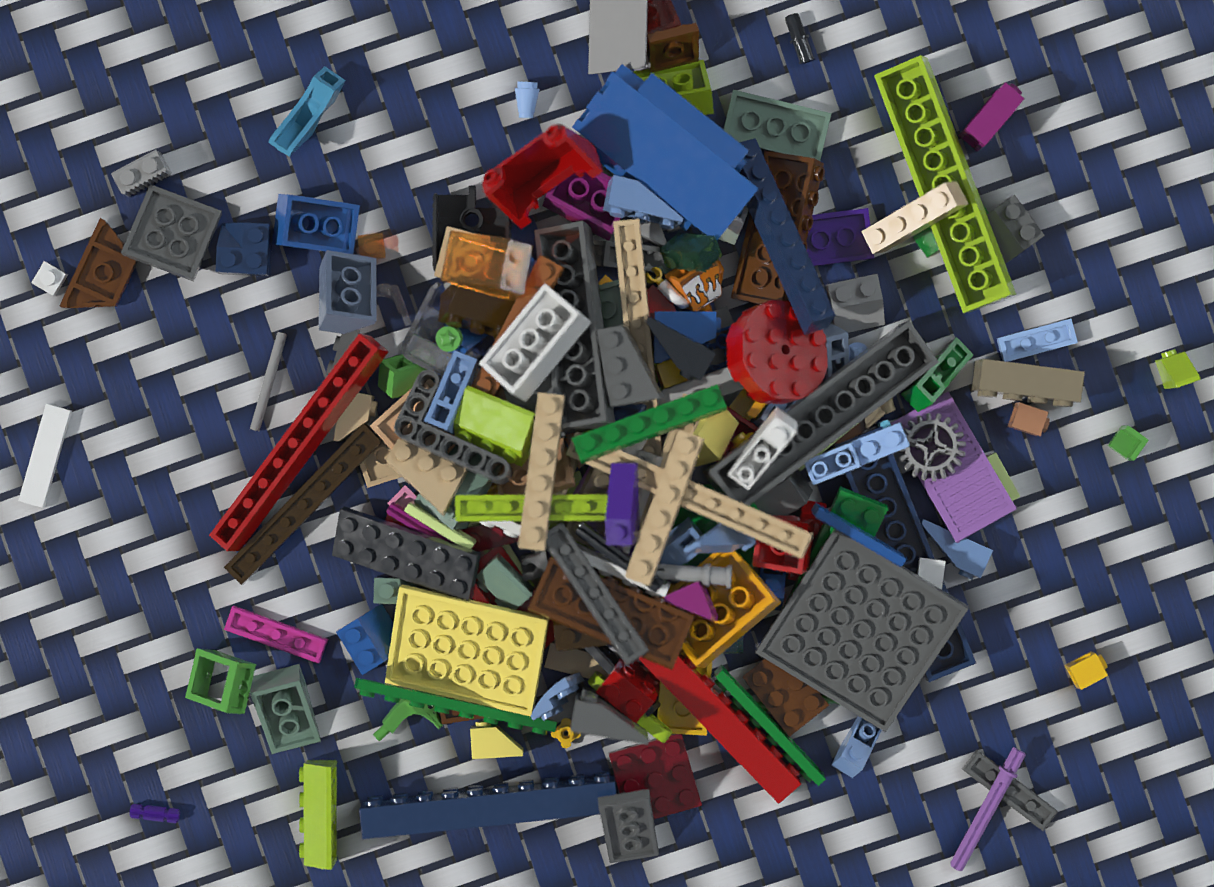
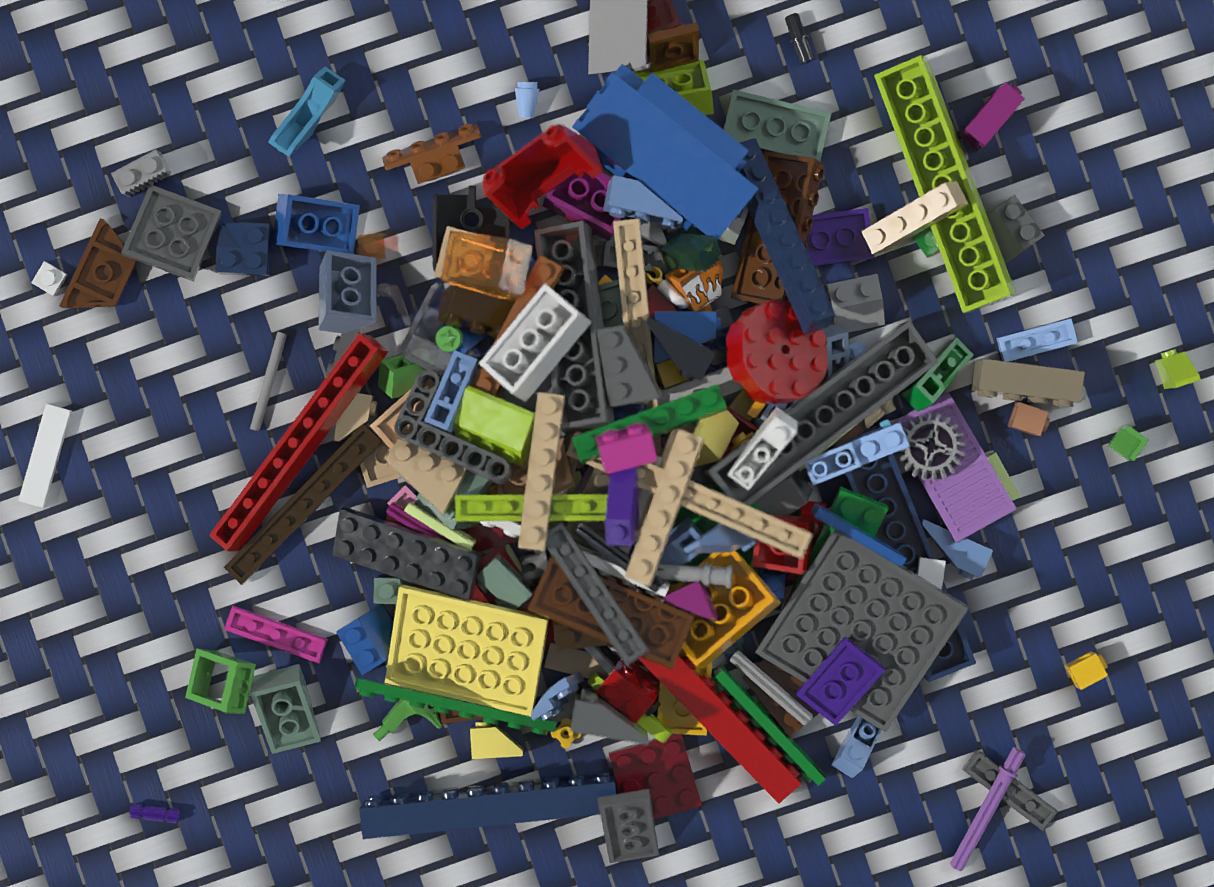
lime slope [299,760,337,870] -> none
none -> dark orange bracket [382,124,481,184]
none -> dark pink brick [596,423,657,474]
none -> light grey axle [730,651,813,725]
none -> dark purple plate [796,636,885,726]

